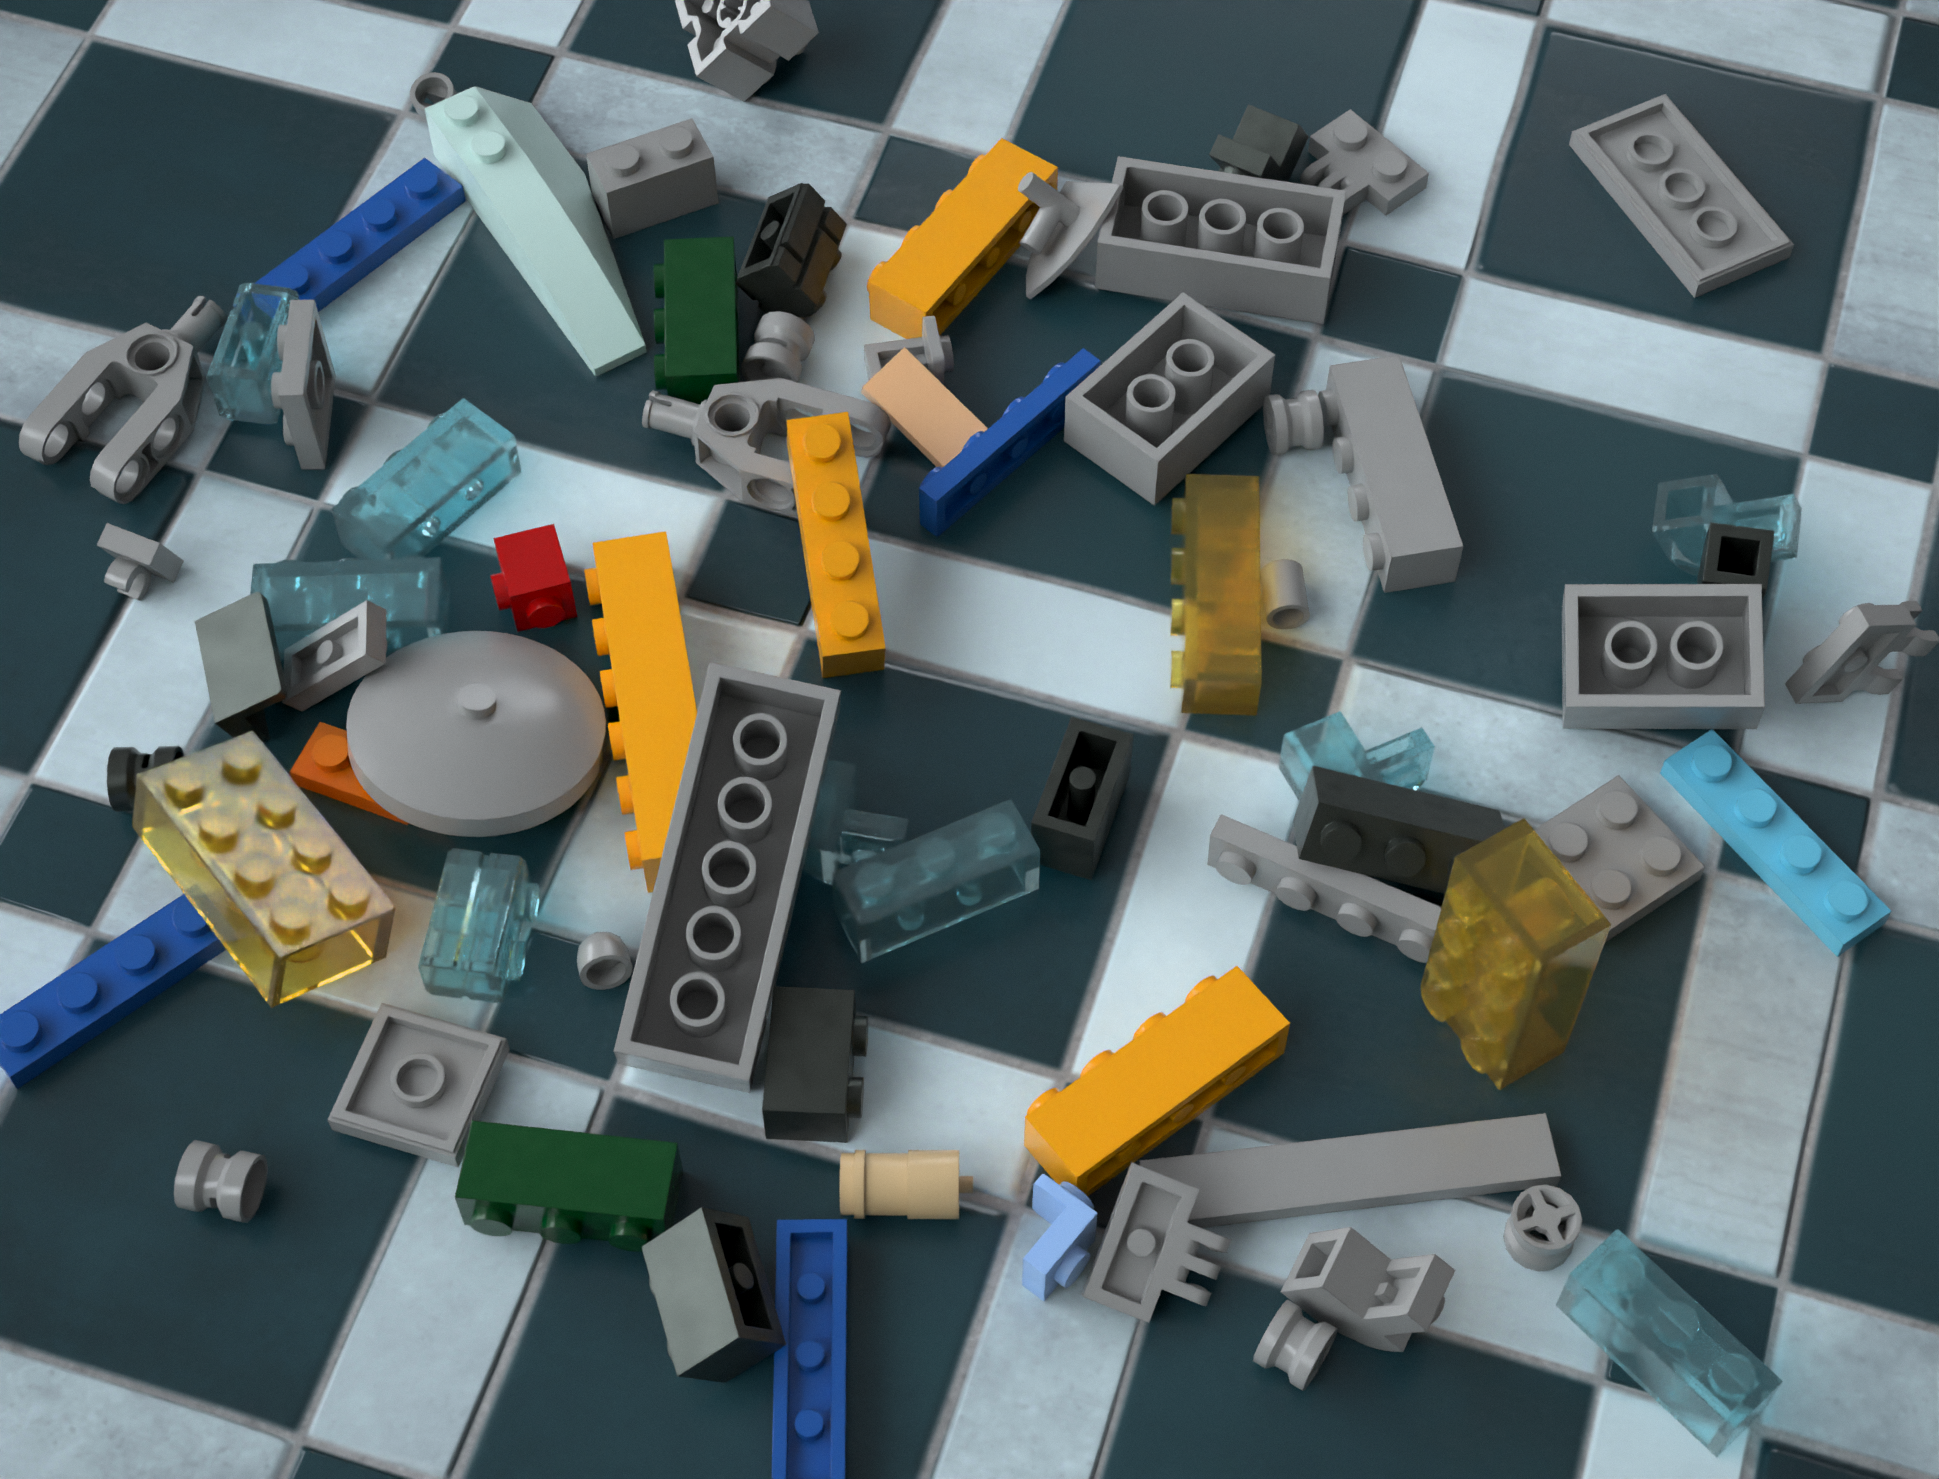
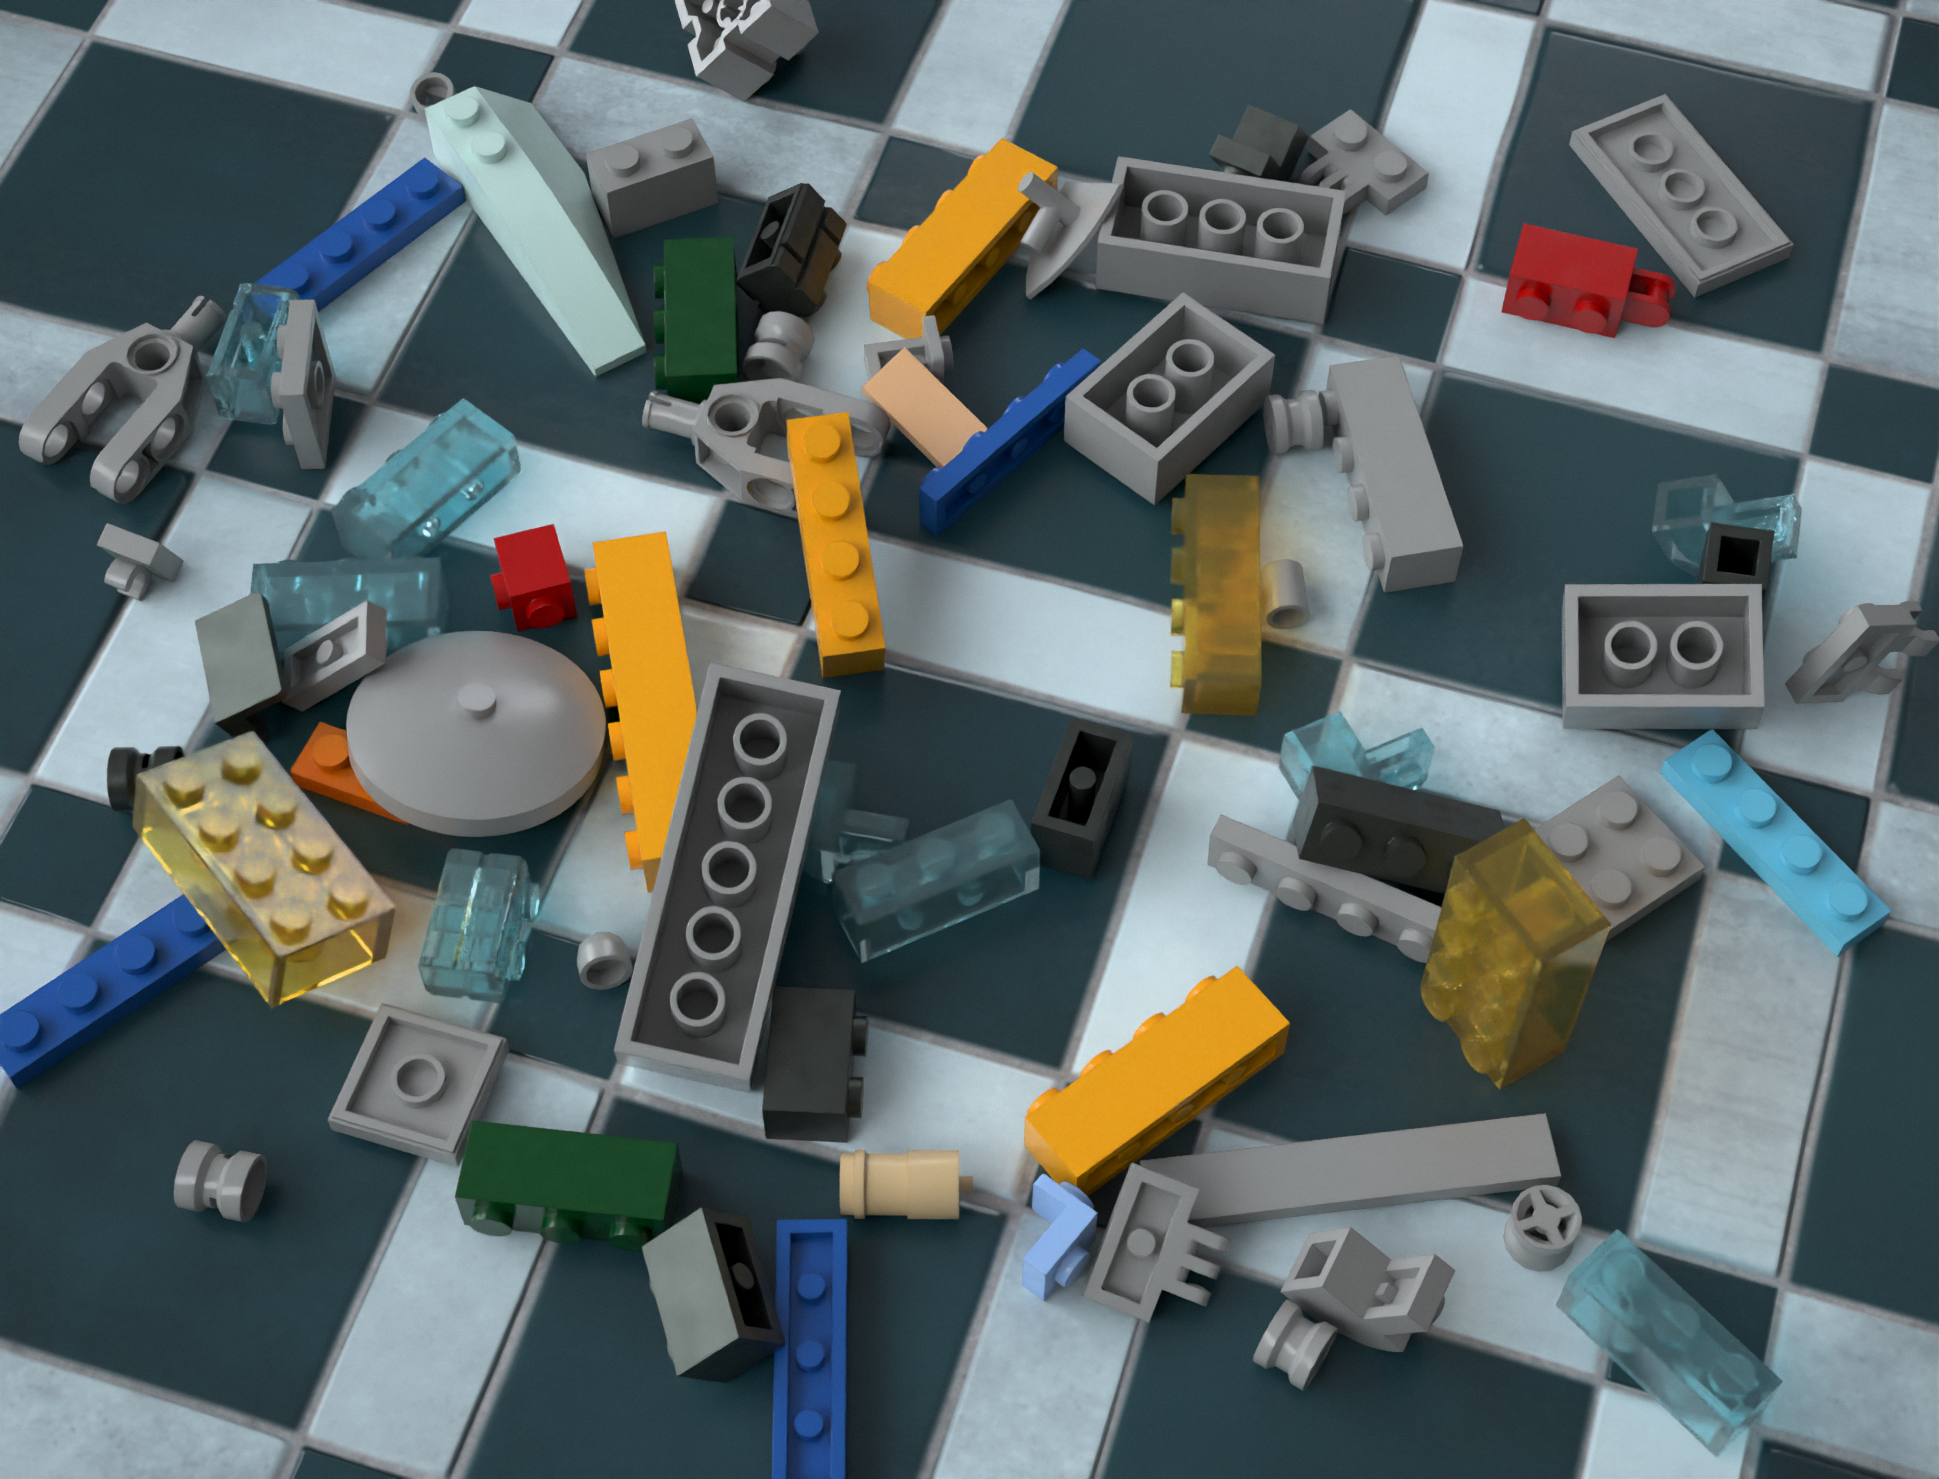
none -> red brick [1501,223,1677,338]

